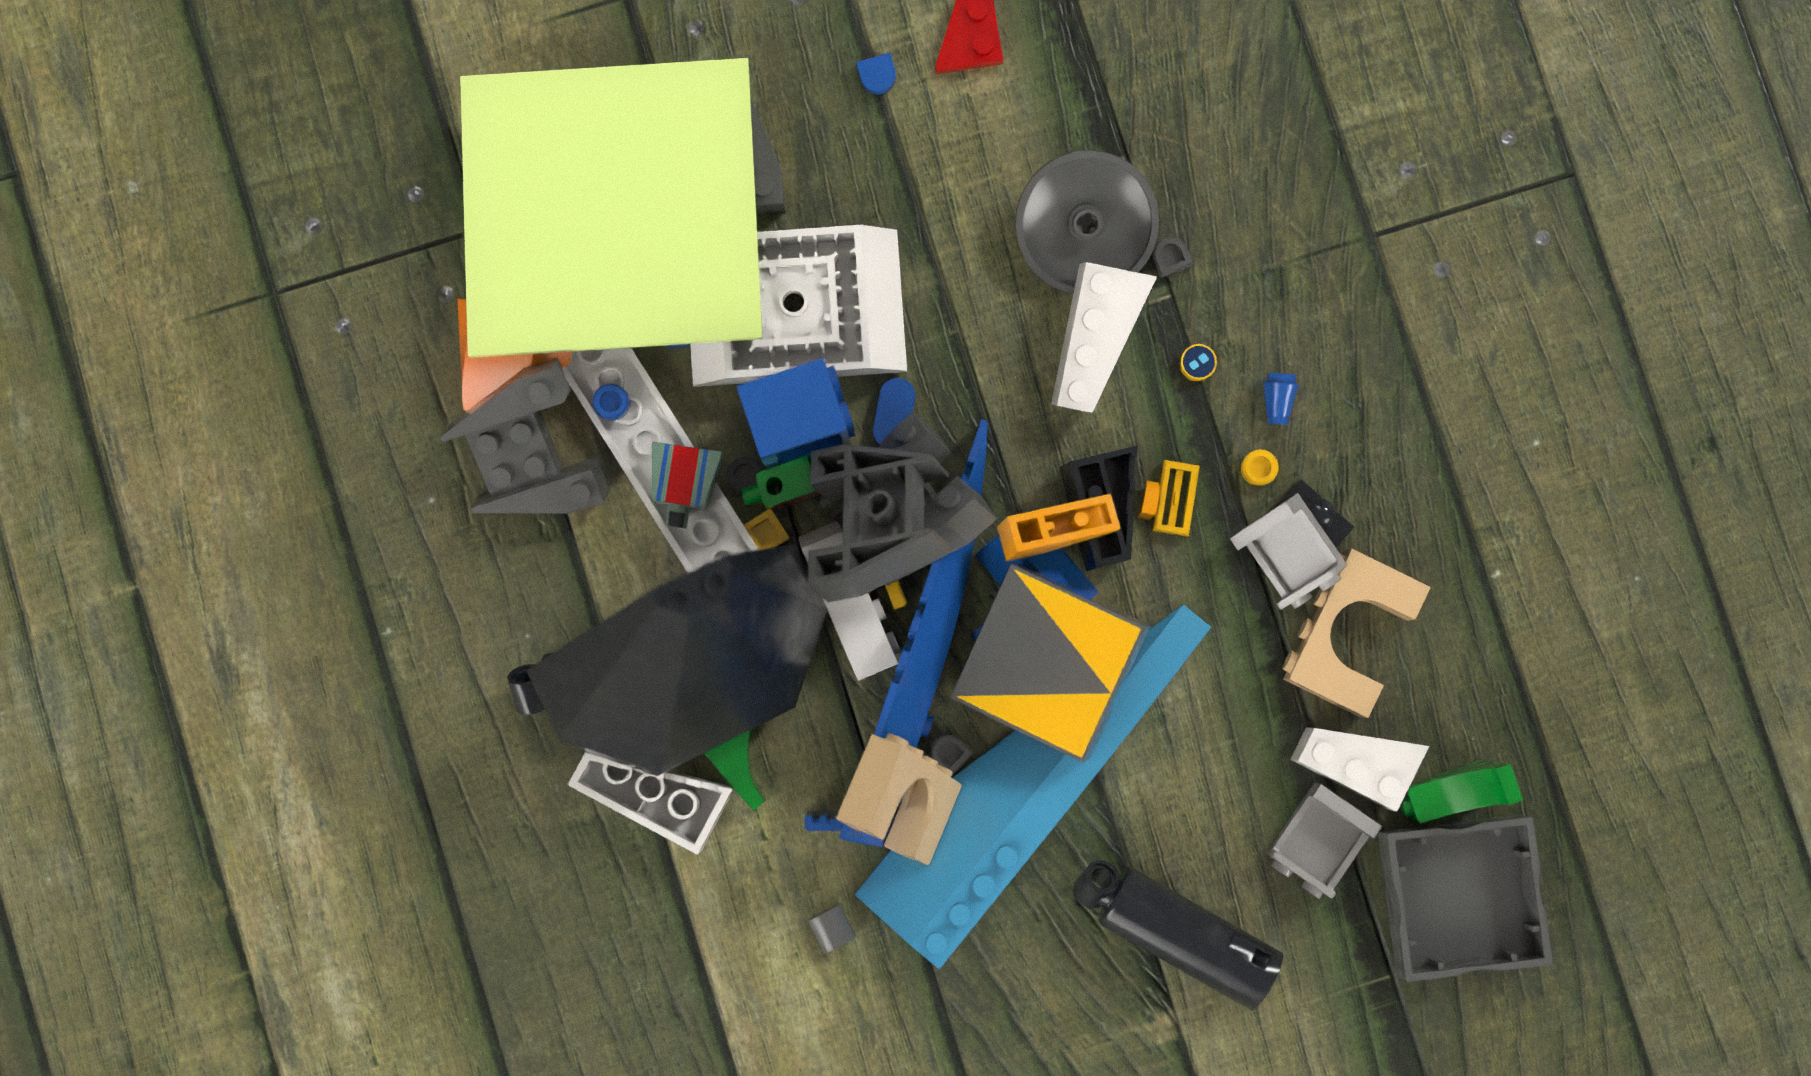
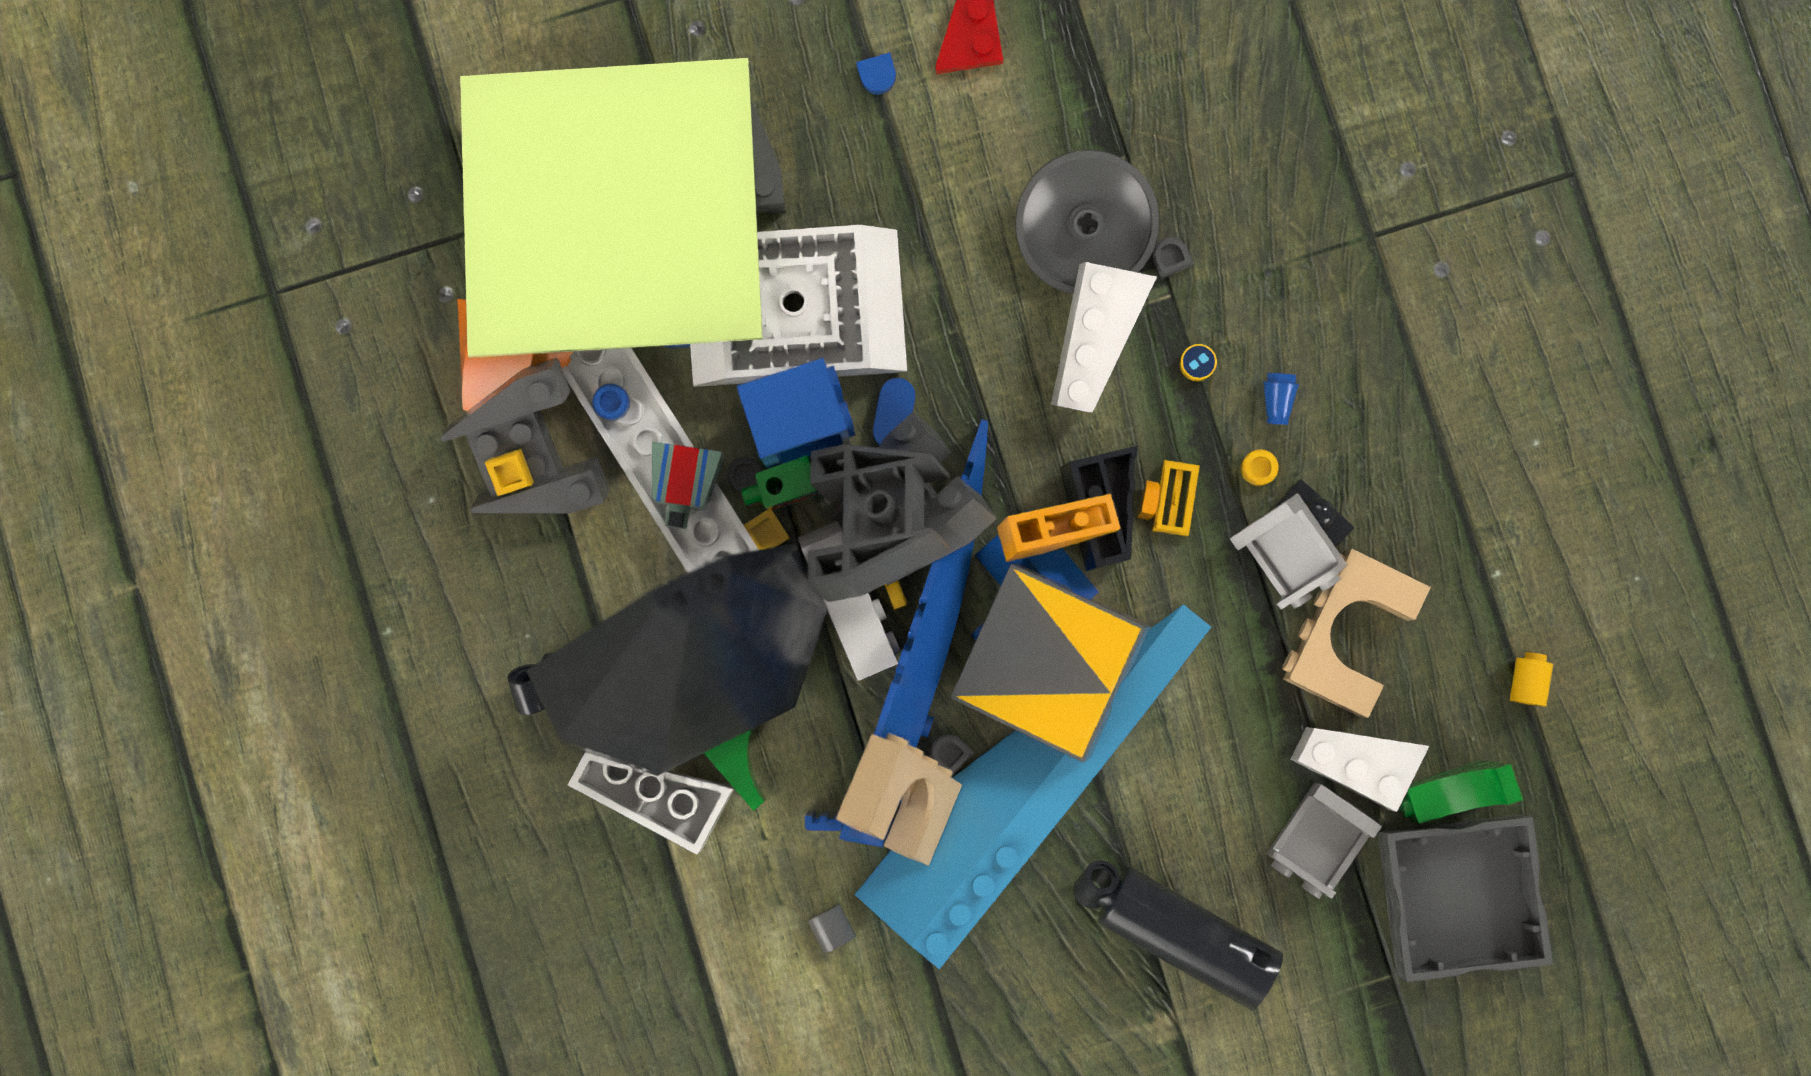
none -> yellow tile [484,449,534,496]
none -> yellow brick [1509,652,1554,707]

